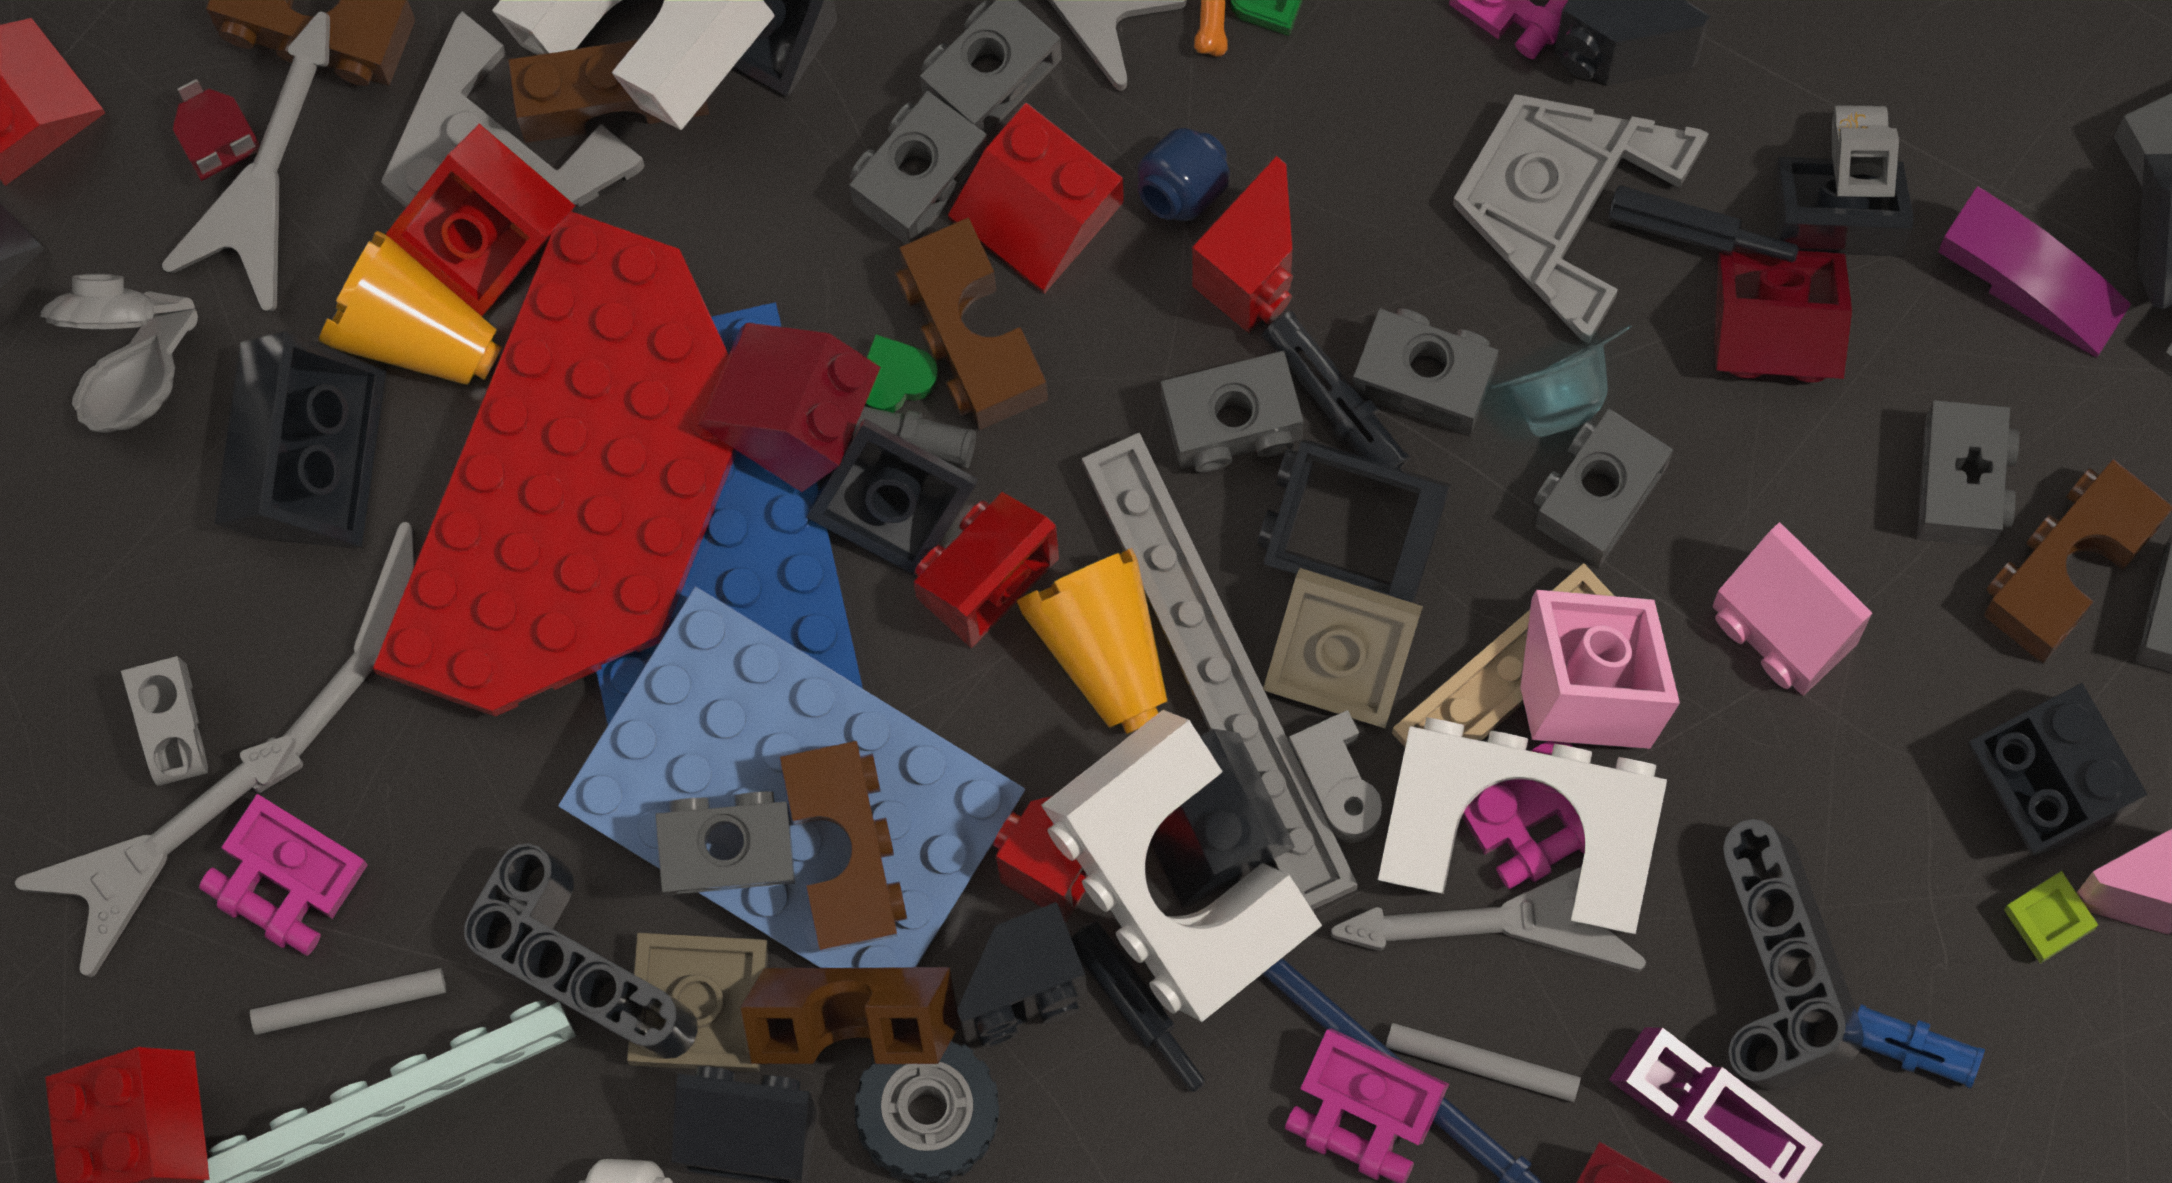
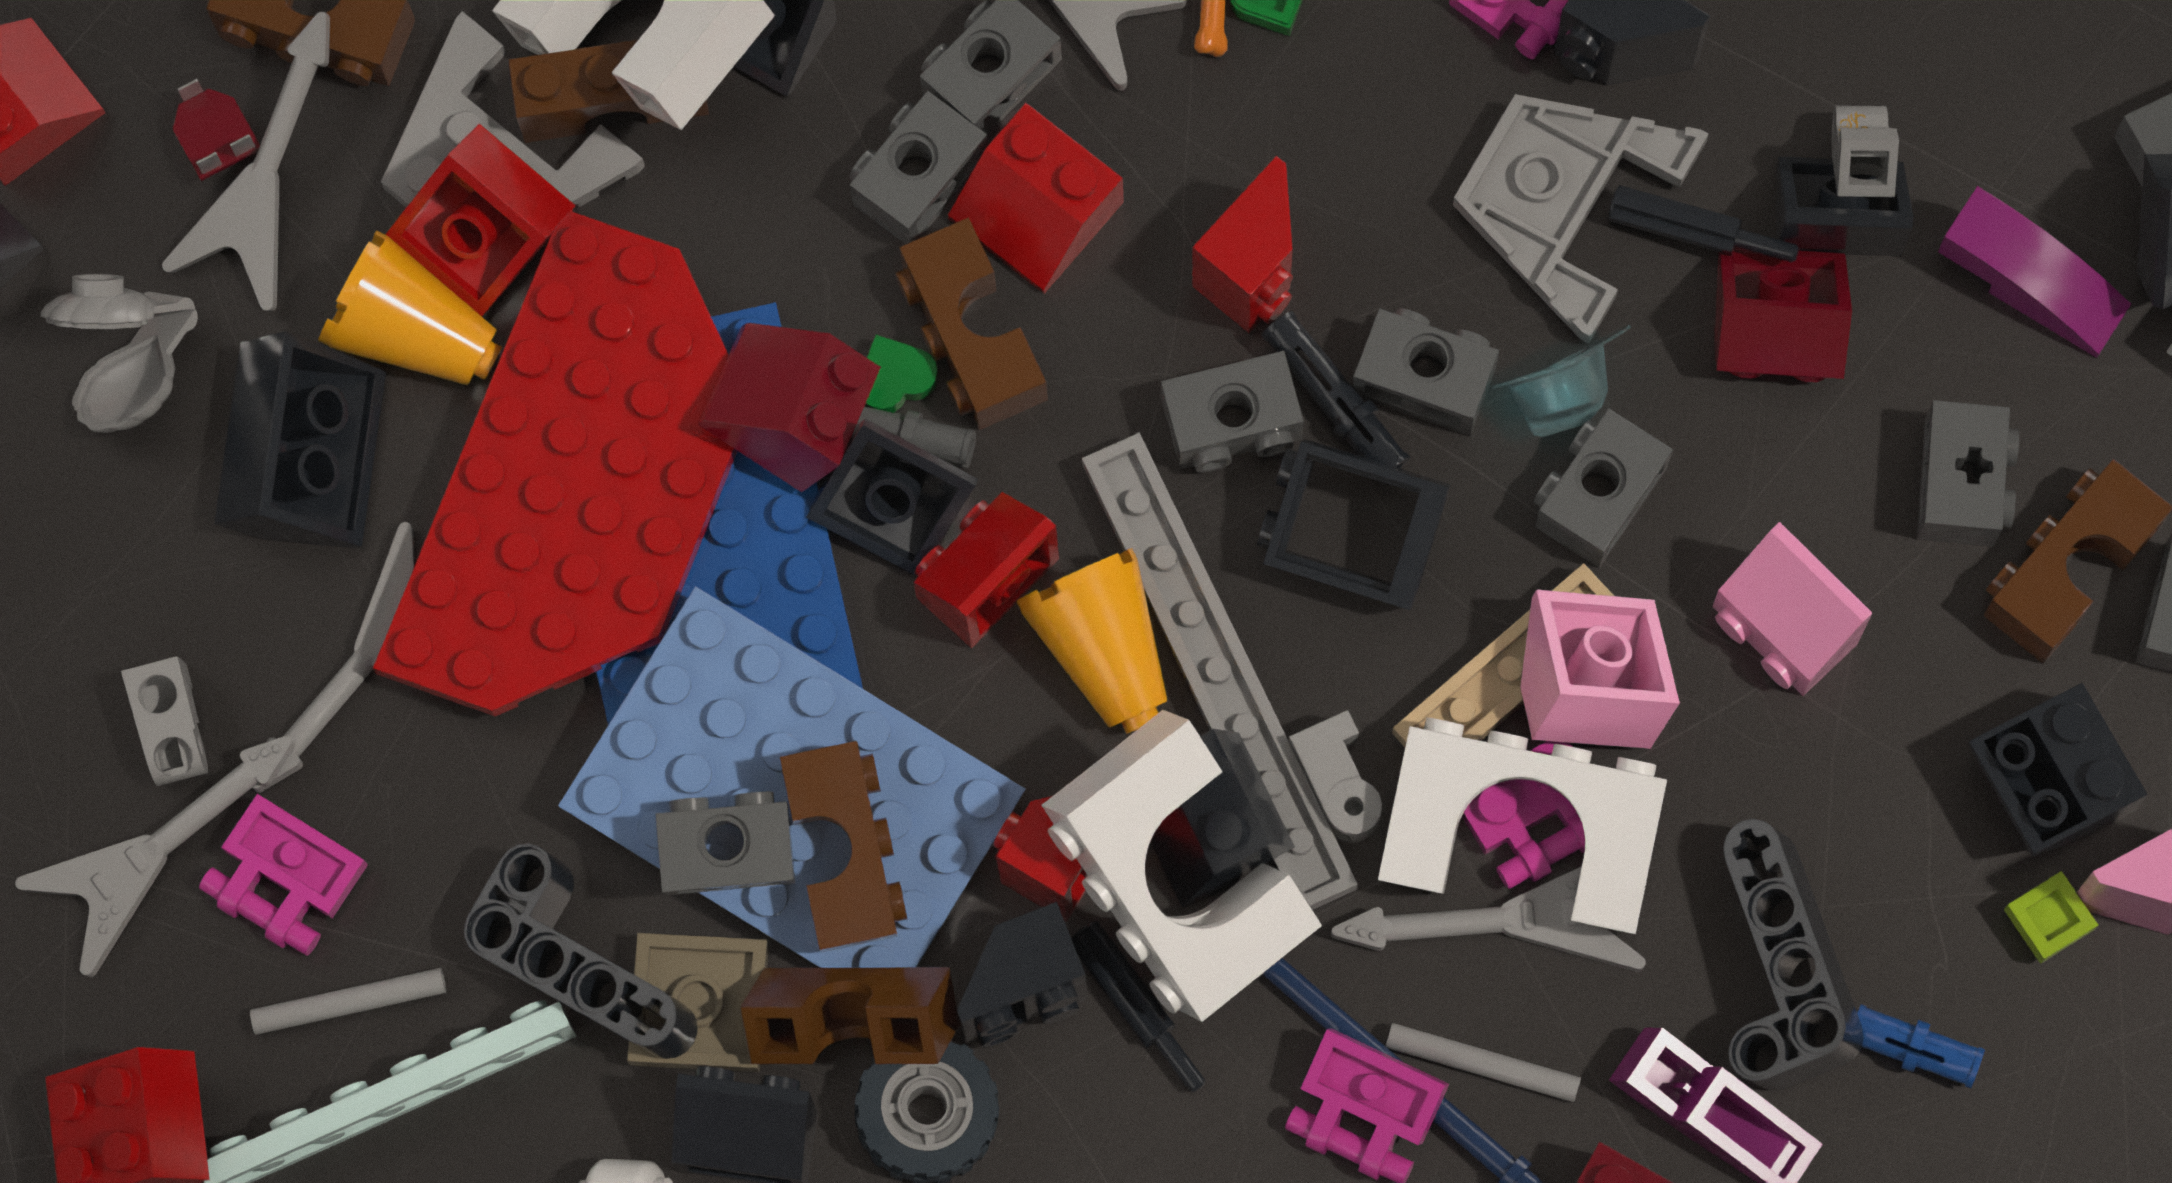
dark blue head [1138,128,1230,221] -> none
dark tan plate [1263,568,1423,728] -> none

